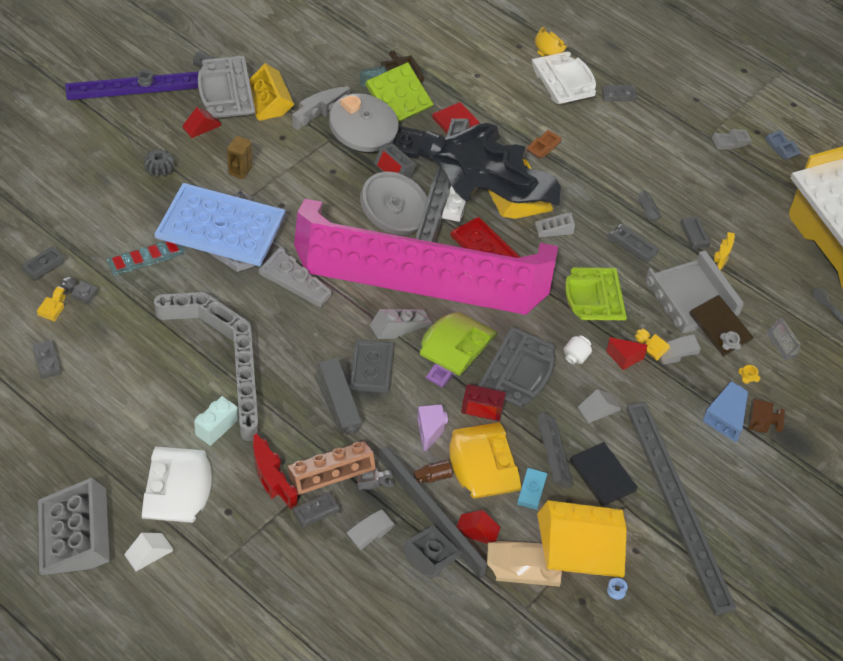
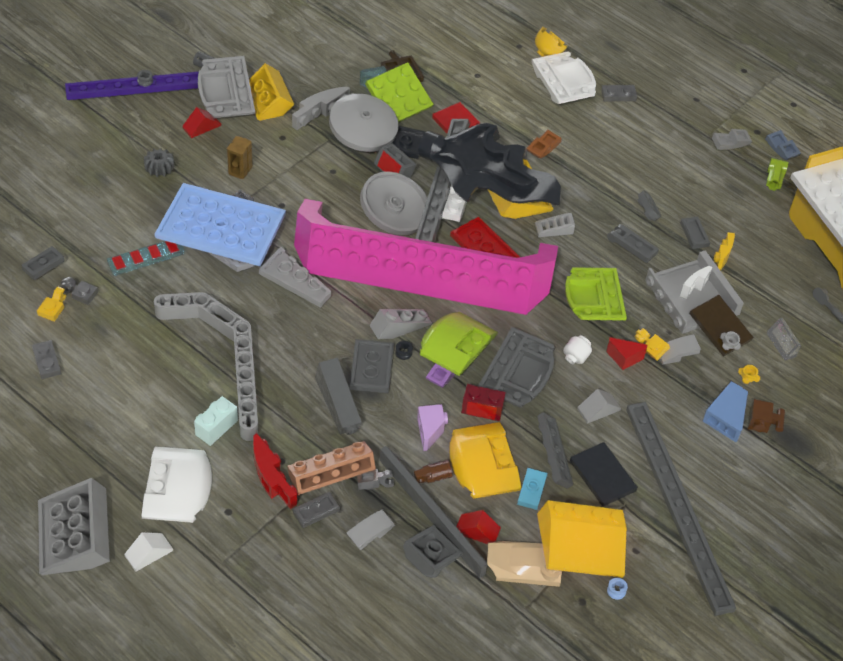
light nougat tile [340,96,361,114] -> none
none -> black bush [395,341,413,360]
none -> white slope [680,266,712,299]
none -> lime piece [766,158,789,191]

